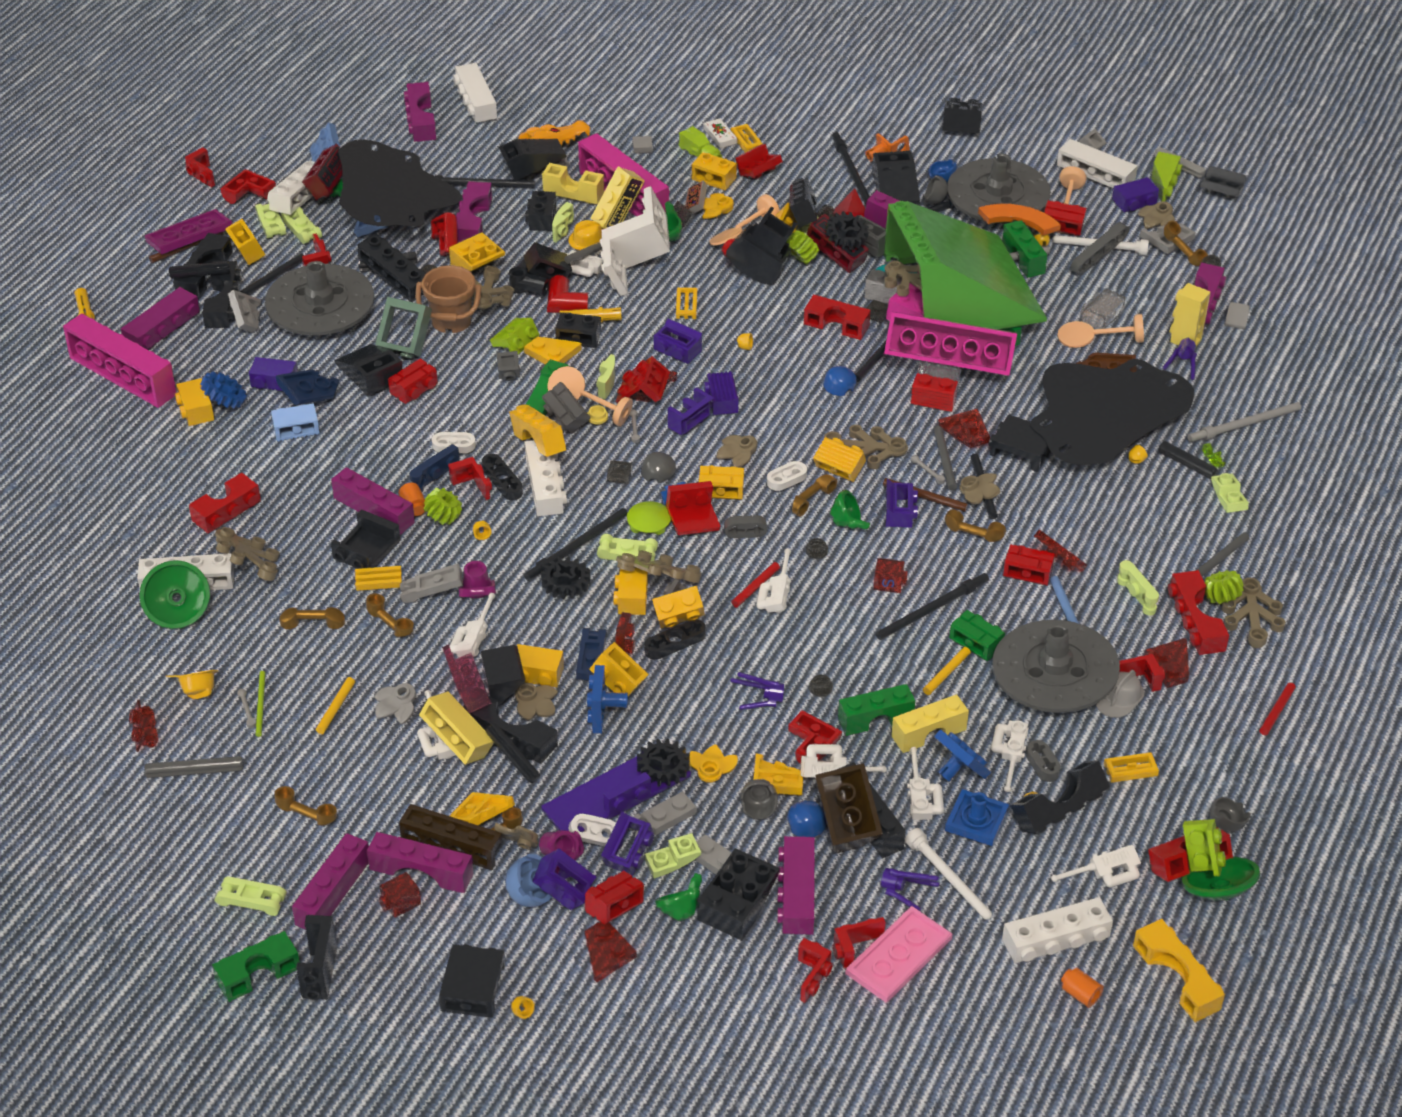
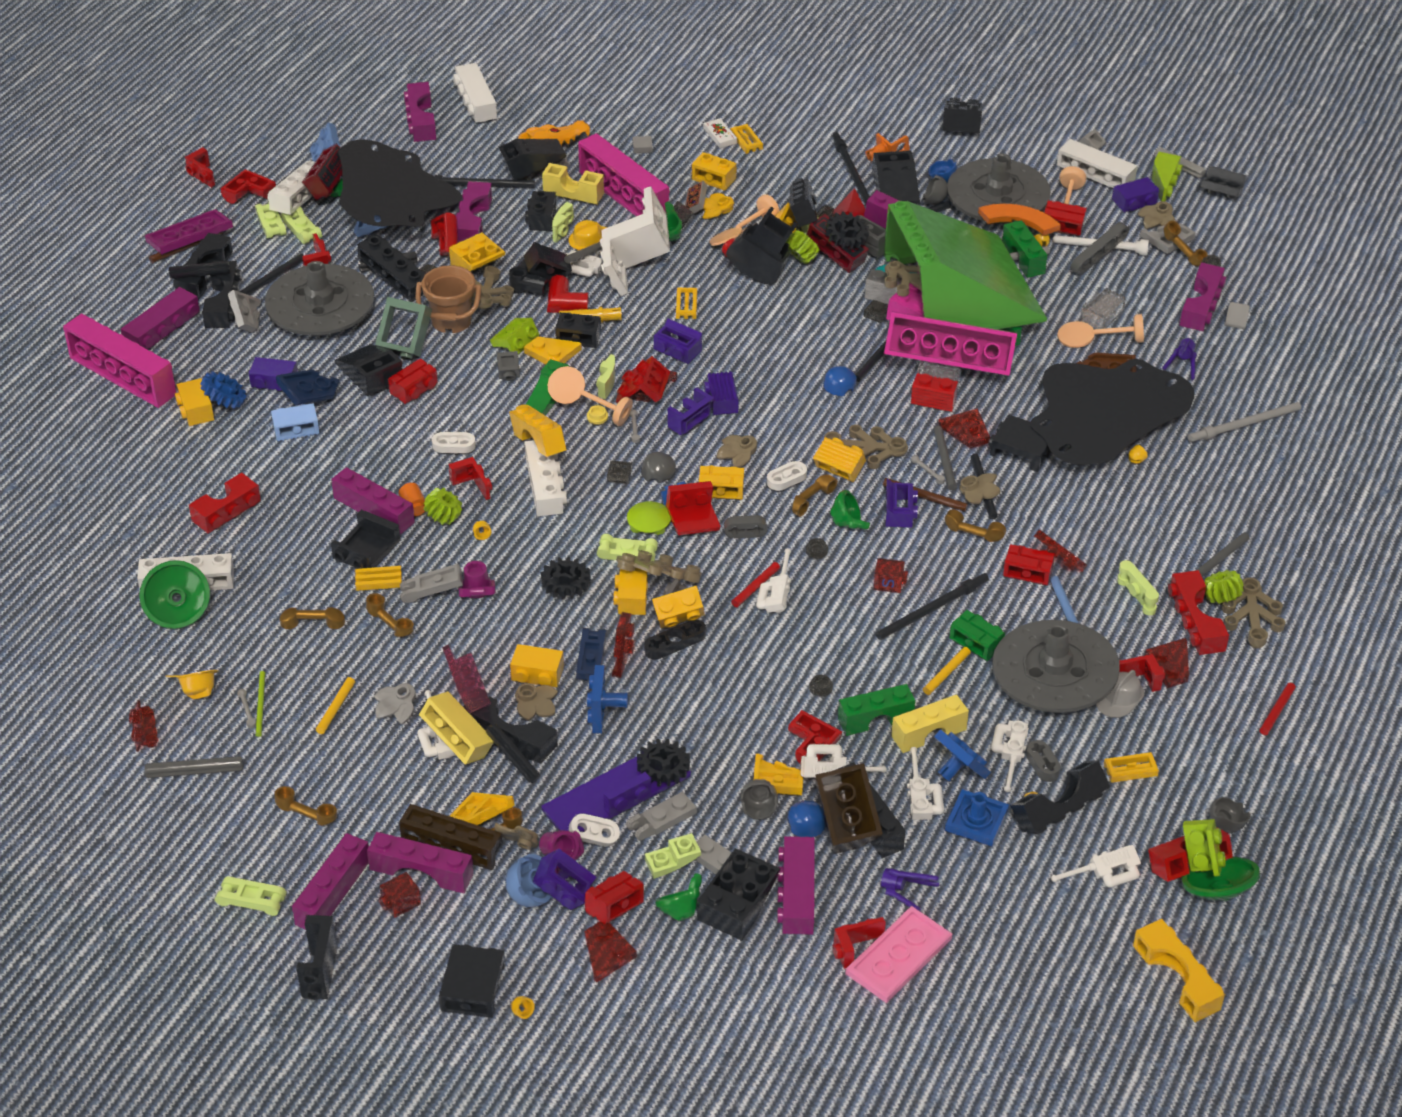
yellow pin [74,288,95,319] -> none
green arch [212,931,300,1003] -> none
dark tan plant [215,527,280,581] -> none
yellow brick [225,219,266,265] -> none
dark blue plate [409,444,460,492] -> none
white piece [449,593,495,658] -> none
black slope [481,645,526,706] -> none
black beam [482,454,523,500] -> none
black bar [524,508,628,581] -> none
dark grey brick [542,382,591,433] -> none
yellow brick [589,642,649,697] -> none
light yellow brick [591,167,645,229] -> none
dark purple window [601,811,654,876] -> none
lime piece [679,126,722,158] -> none
yellow plate [690,744,738,782] -> none
dark purple plant [730,672,784,710] -> none
red bracket [735,144,783,178] -> none
yellow hinge [737,333,753,350] -> none
red bracket [798,938,833,1003] -> none
red arch [804,294,871,340] -> none
white piece [905,828,992,920] -> none
white brick [1002,897,1113,963] -> none
orange brick [1061,967,1104,1008] -> none
black axle [1159,441,1218,479] -> none
light yellow brick [1170,283,1210,346] -> none
clear neon green piece [1202,443,1226,467] -> none
yellowish green slope [1211,473,1249,513] -> none

